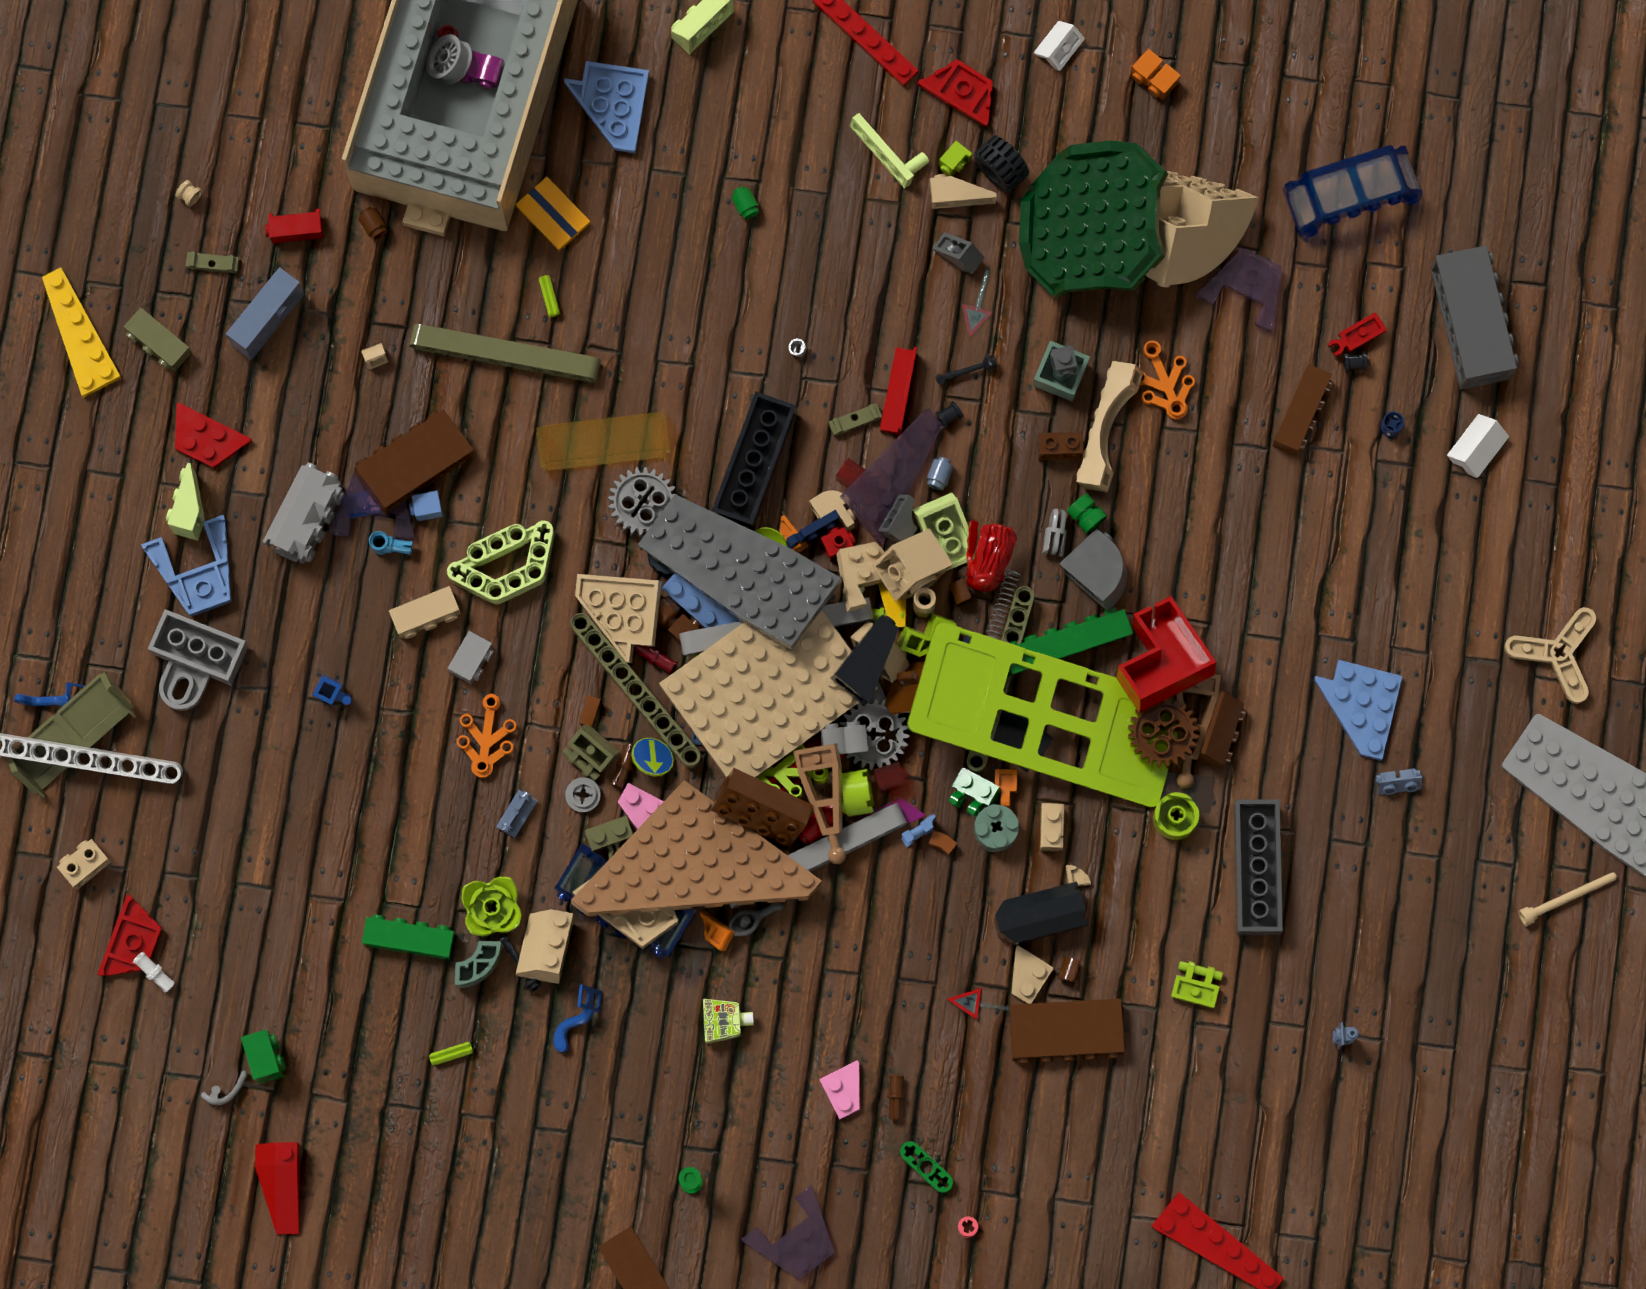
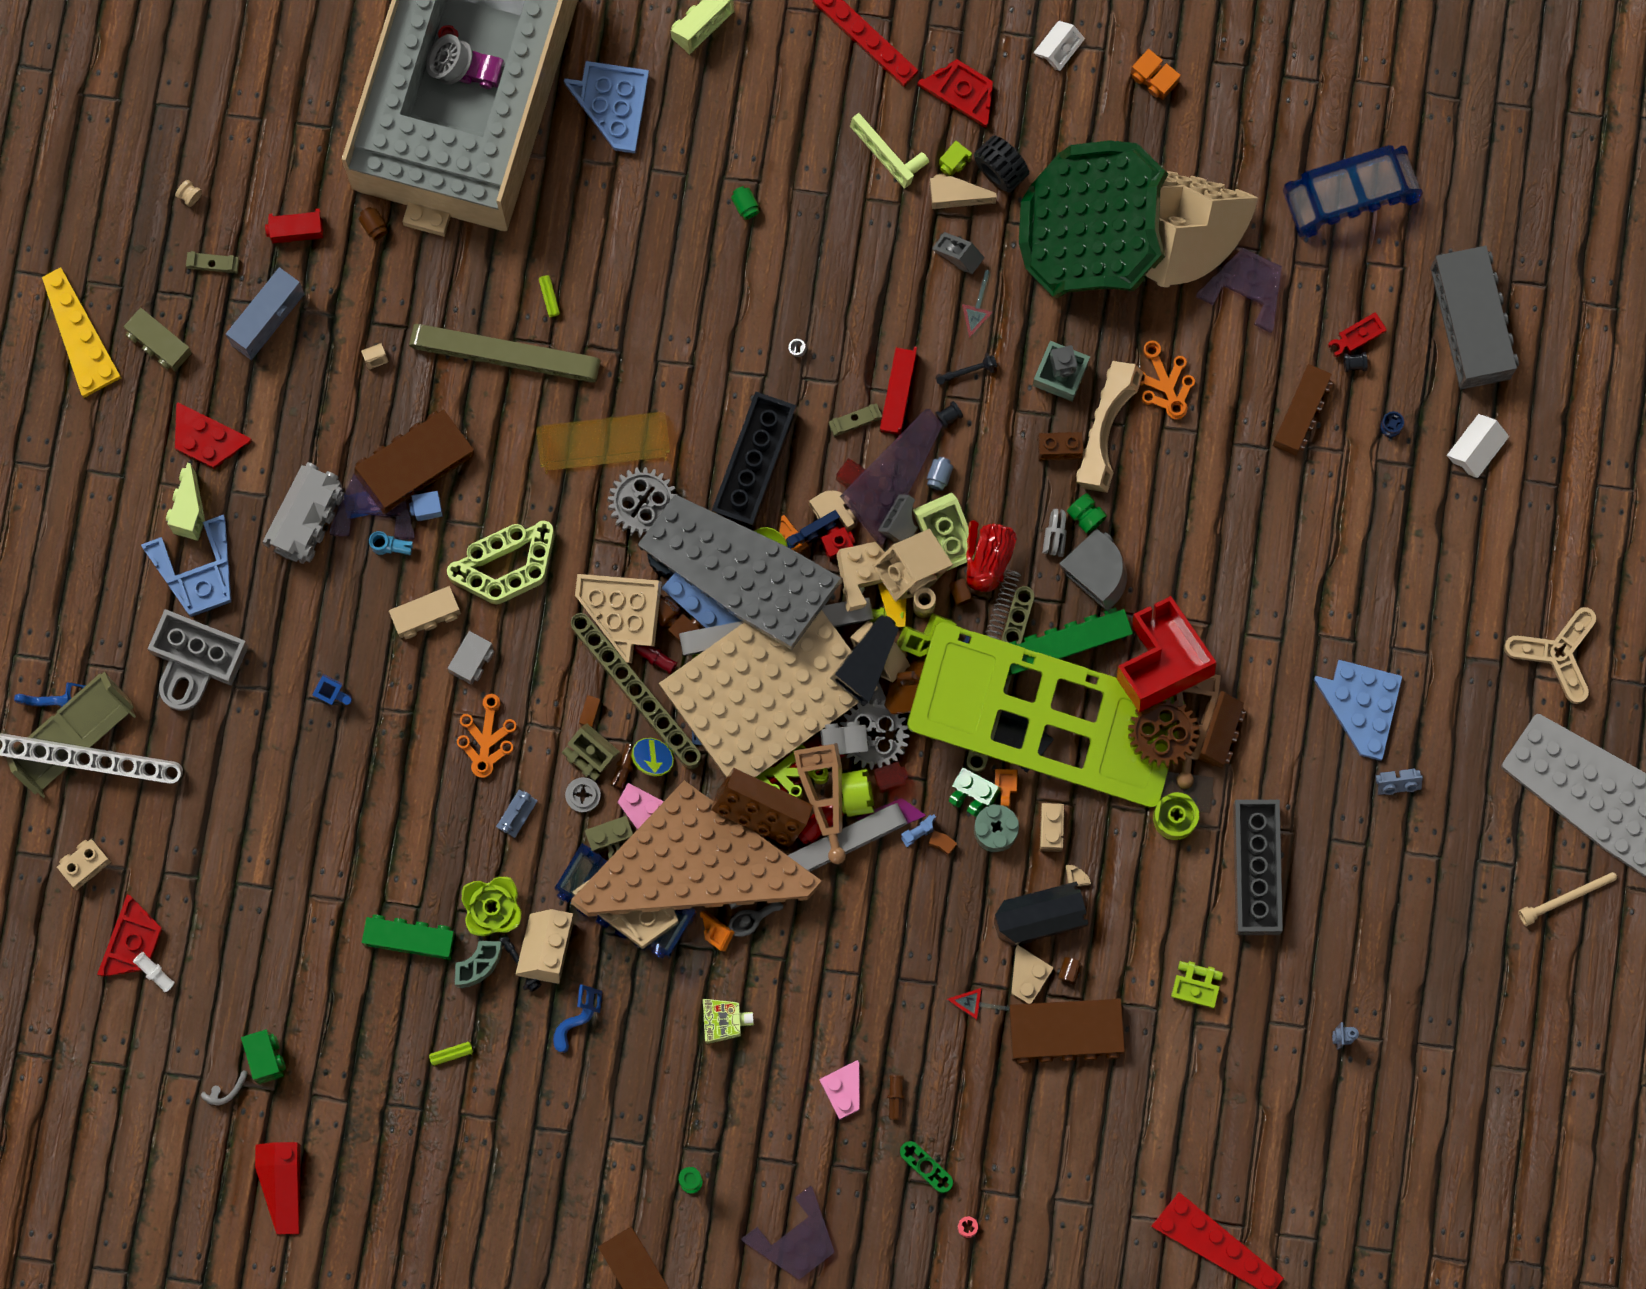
light orange tile [515,177,591,251] -> none

